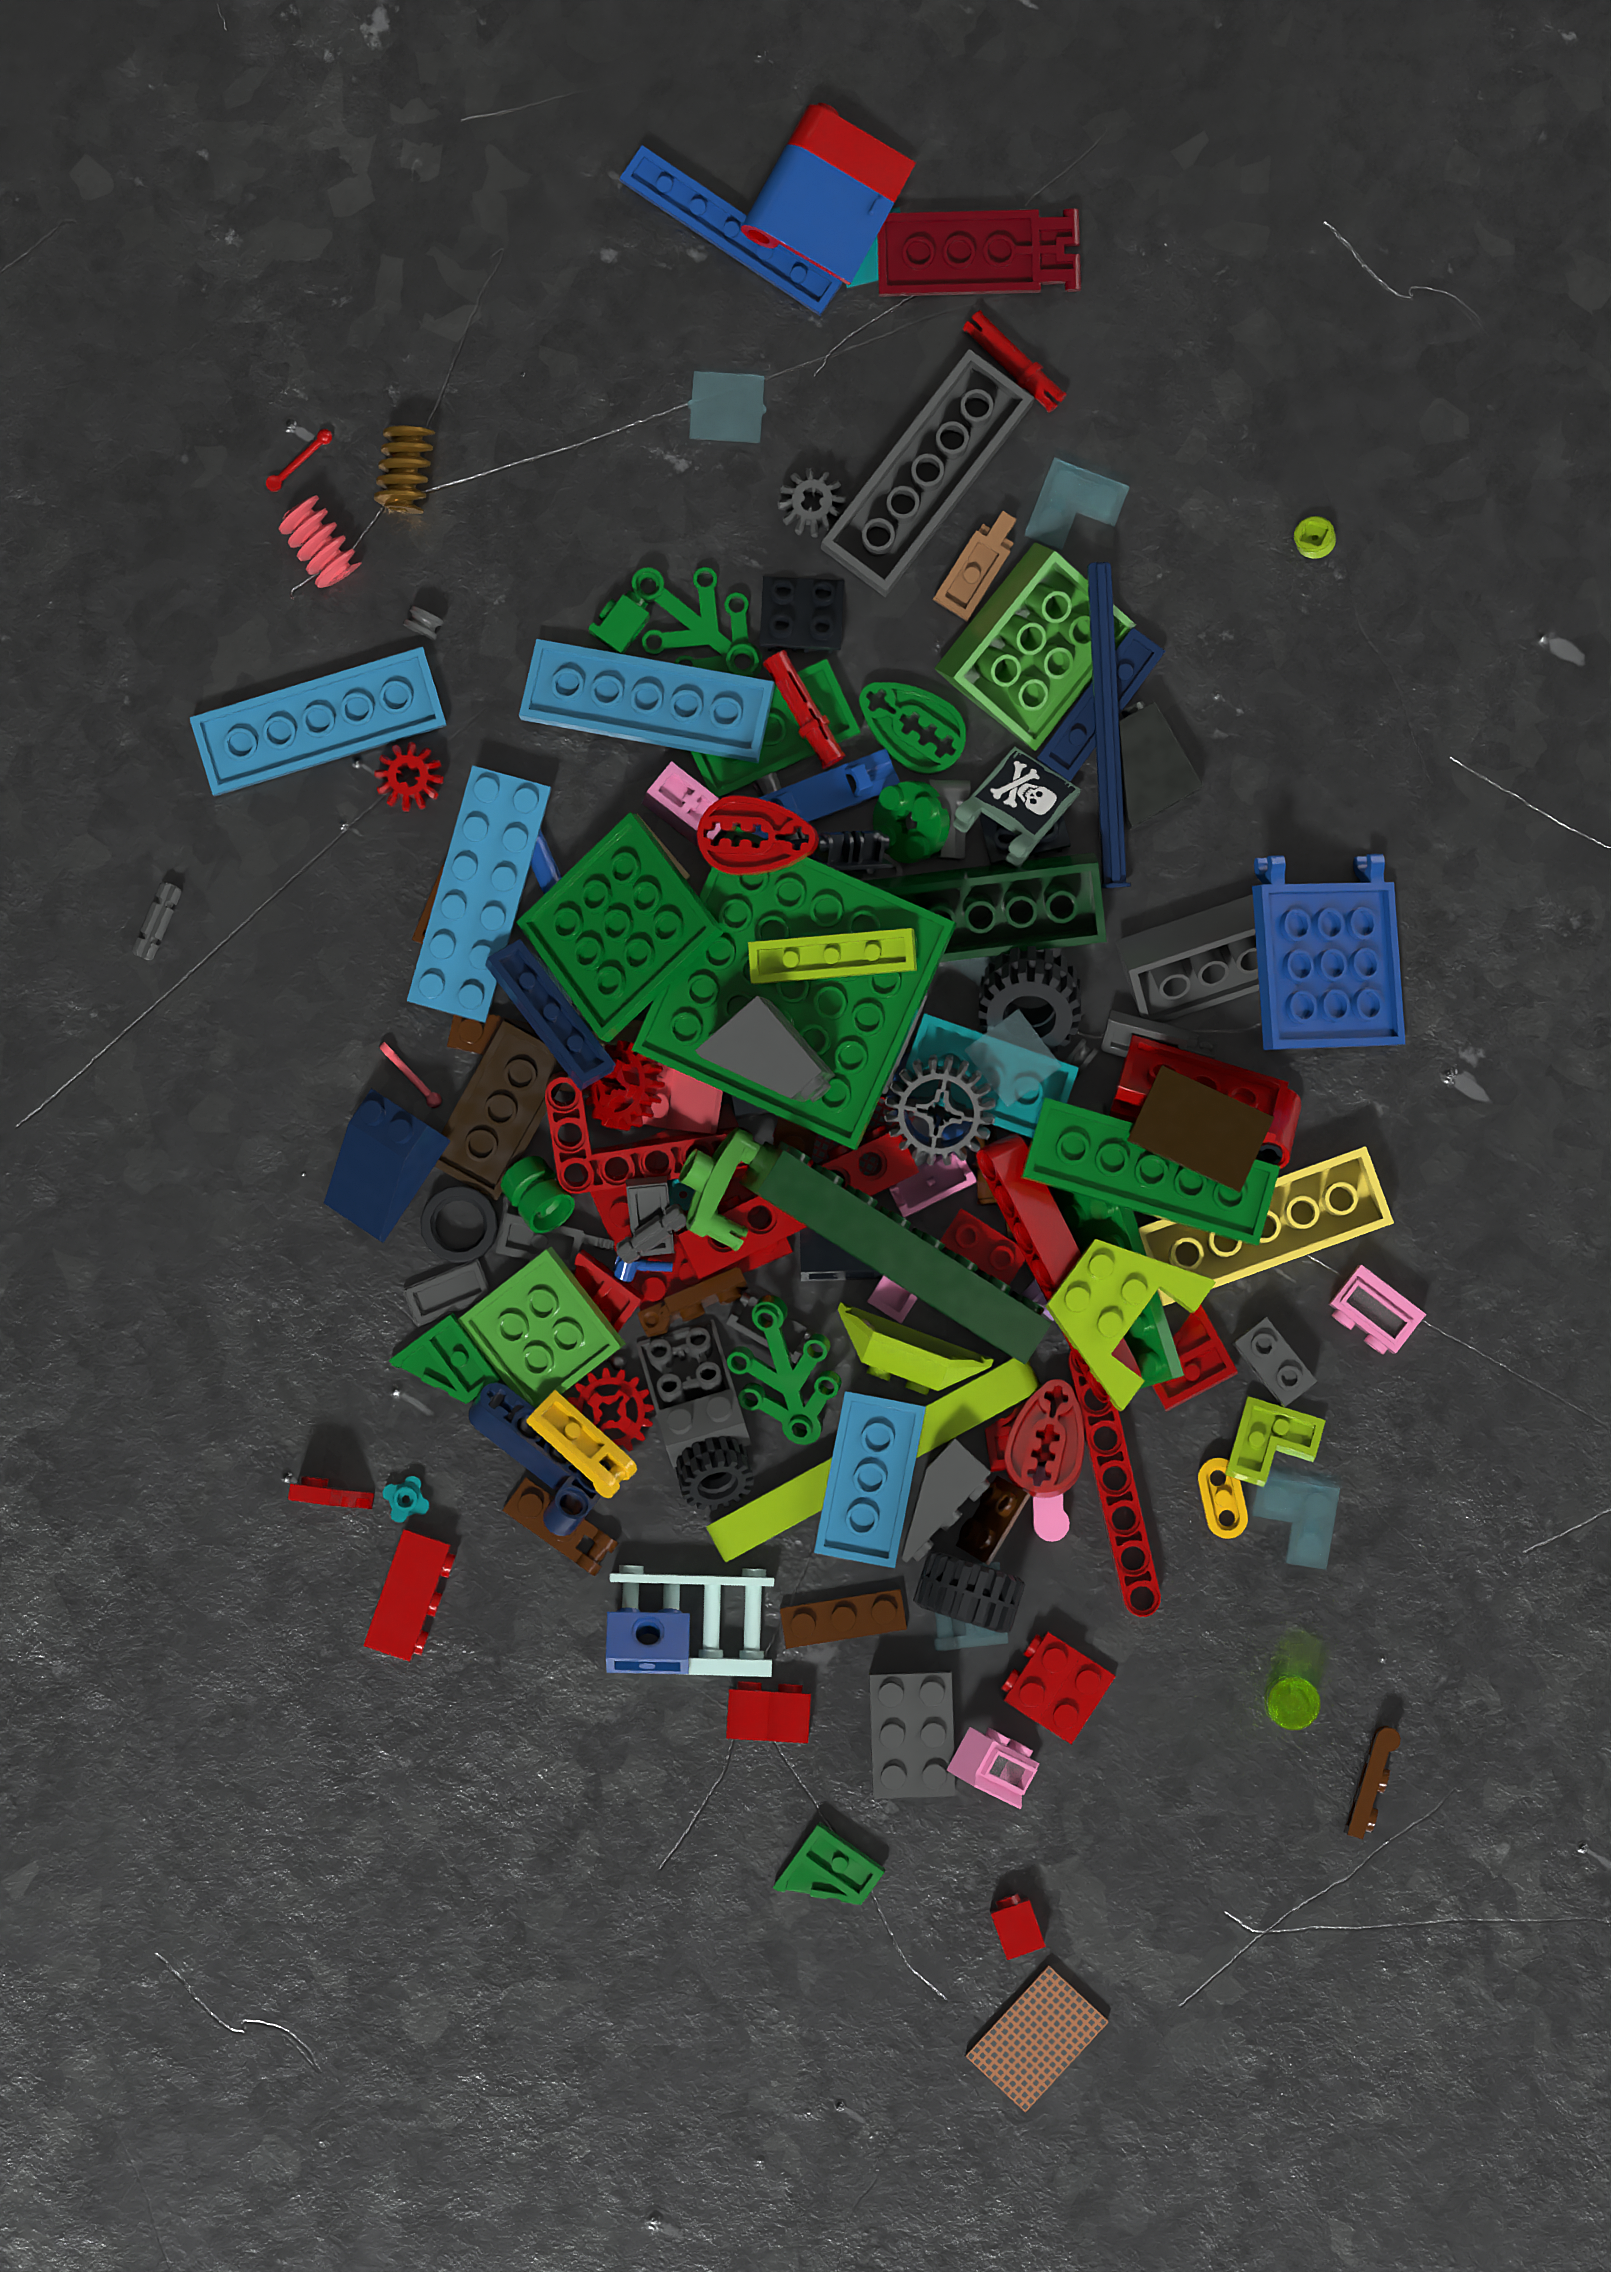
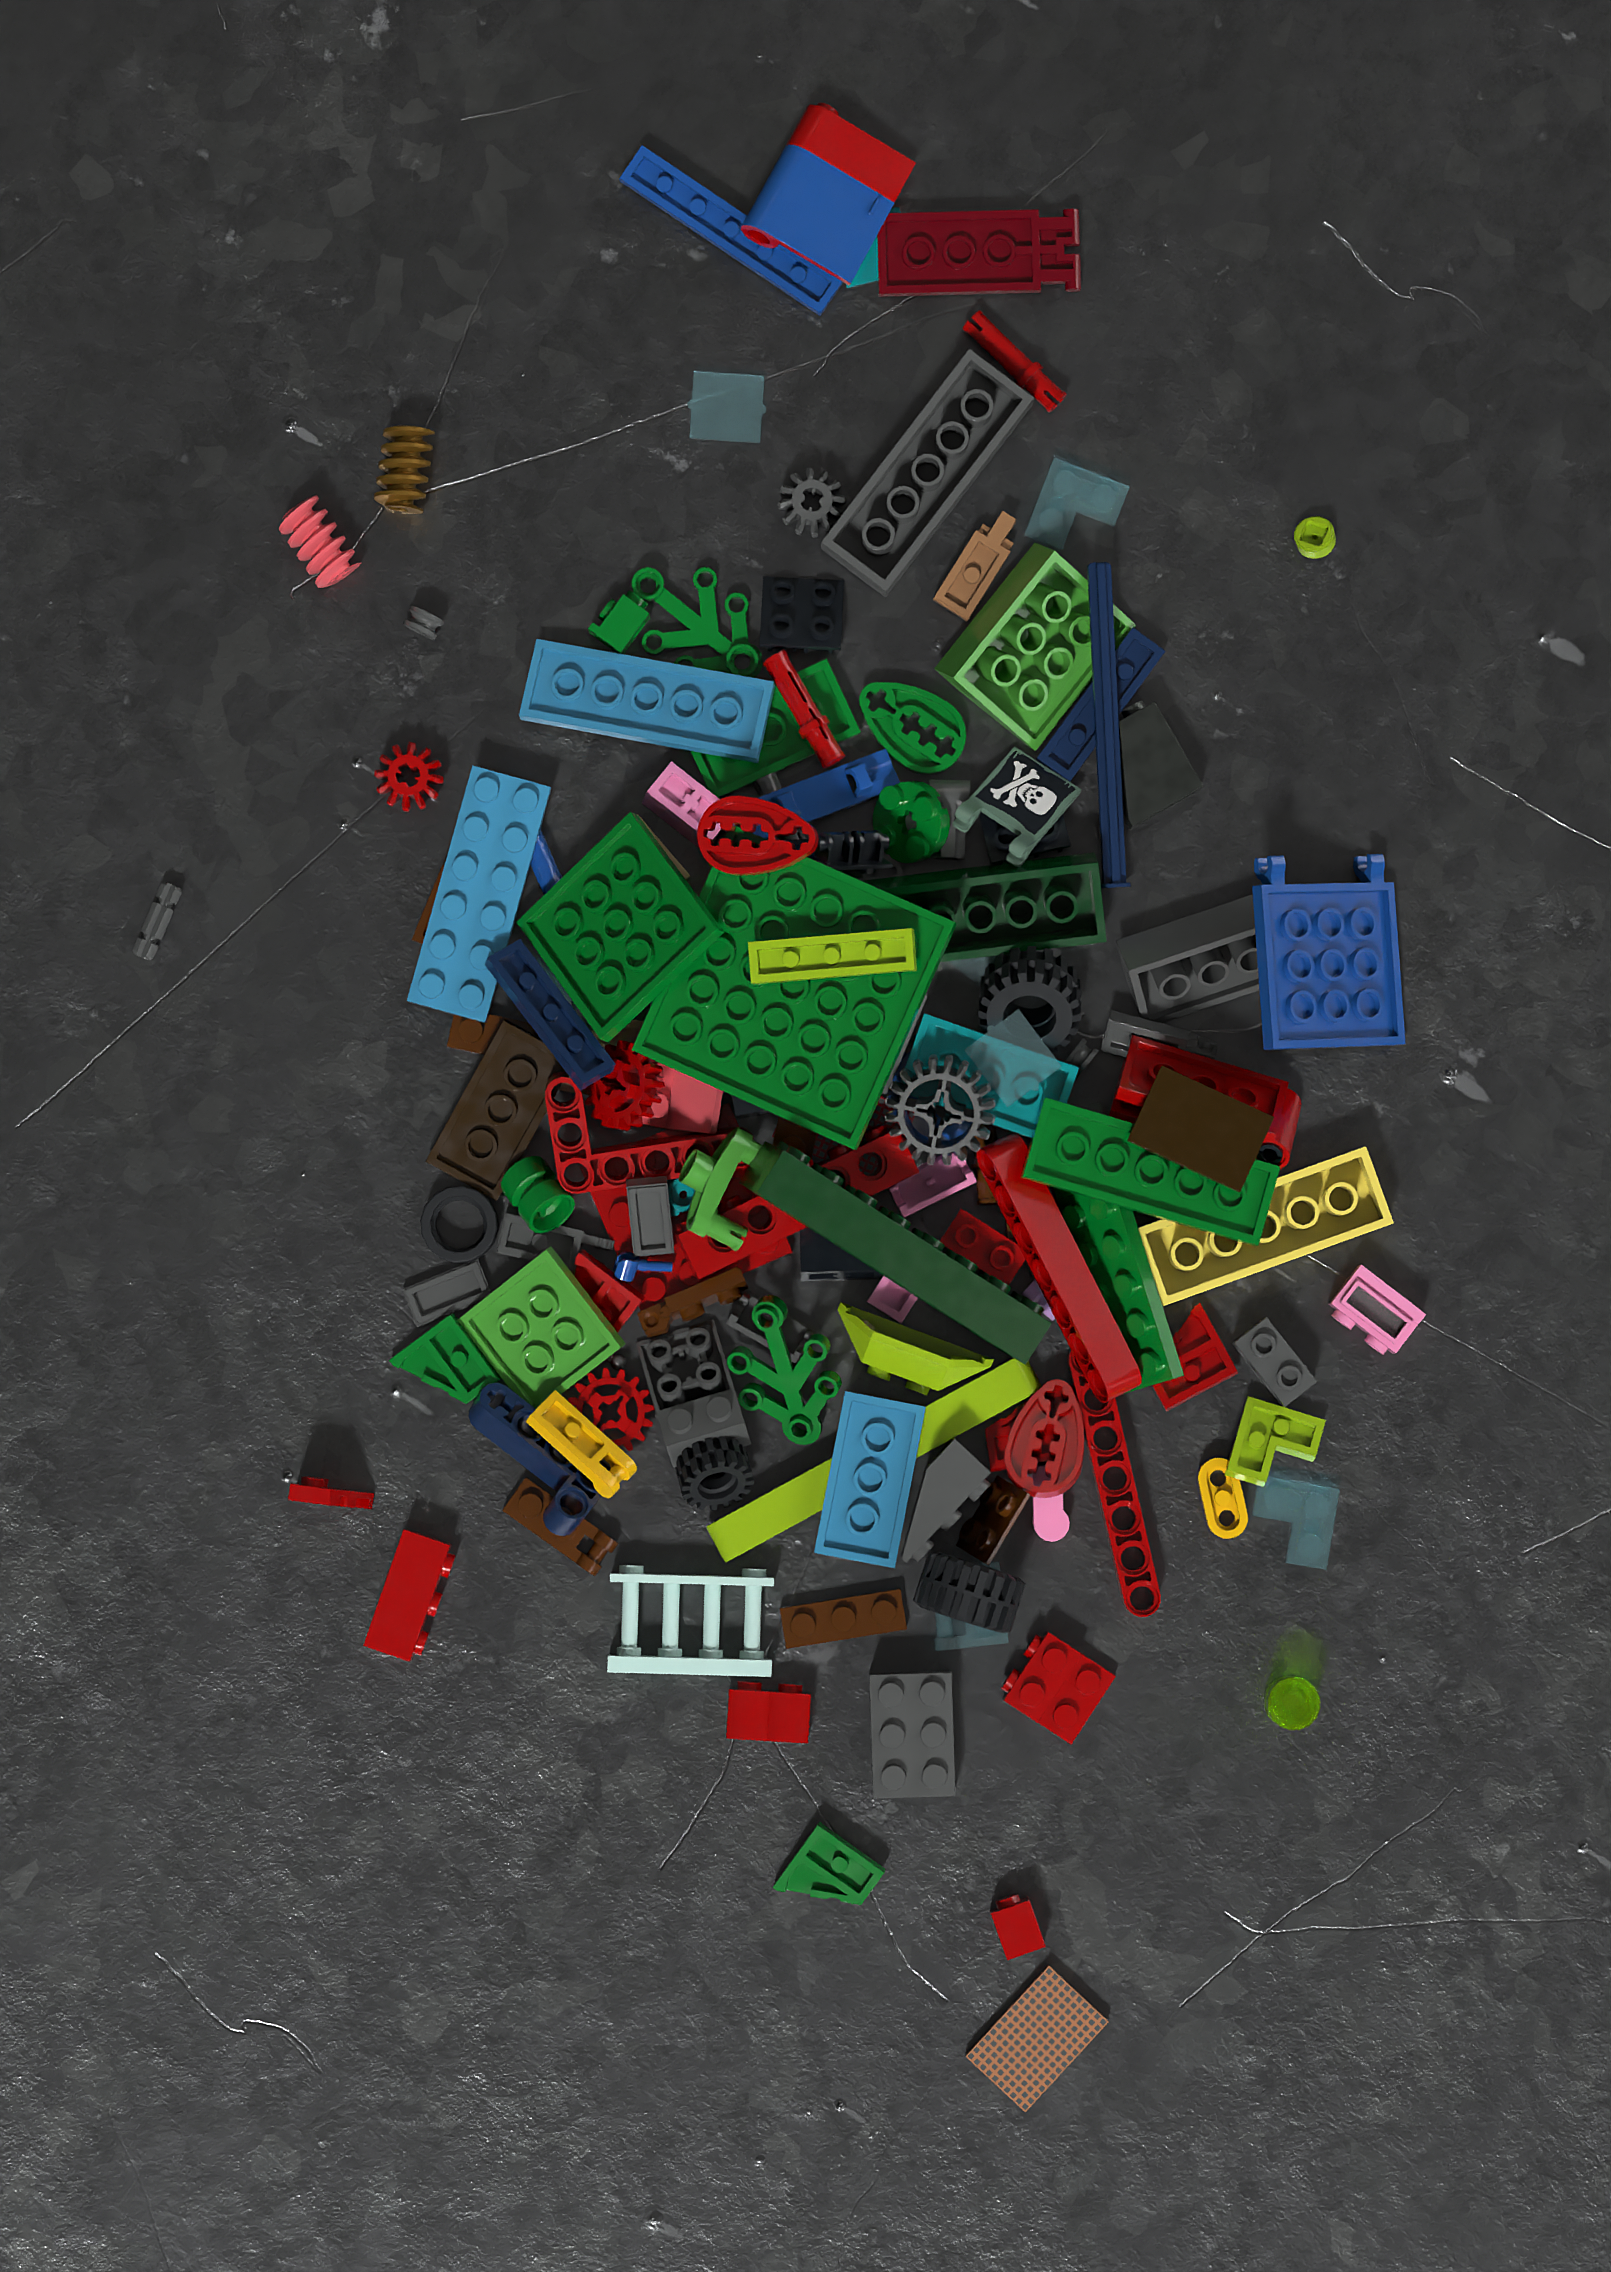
dark azure plate [190,647,447,797] -> none
red hinge [266,429,332,492] -> none
dark blue slope [324,1088,451,1243] -> none
coral hinge [378,1042,442,1108] -> none
teal plate [383,1476,429,1523] -> none
blue brick [606,1607,690,1674] -> none
dark grey axle [616,1204,688,1264] -> none
dark grey slope [695,996,835,1102] -> none
bright pink window [947,1727,1040,1809] -> none
lime wing [1045,1239,1216,1411] -> none
reddish brown plate [1344,1725,1401,1839] -> none

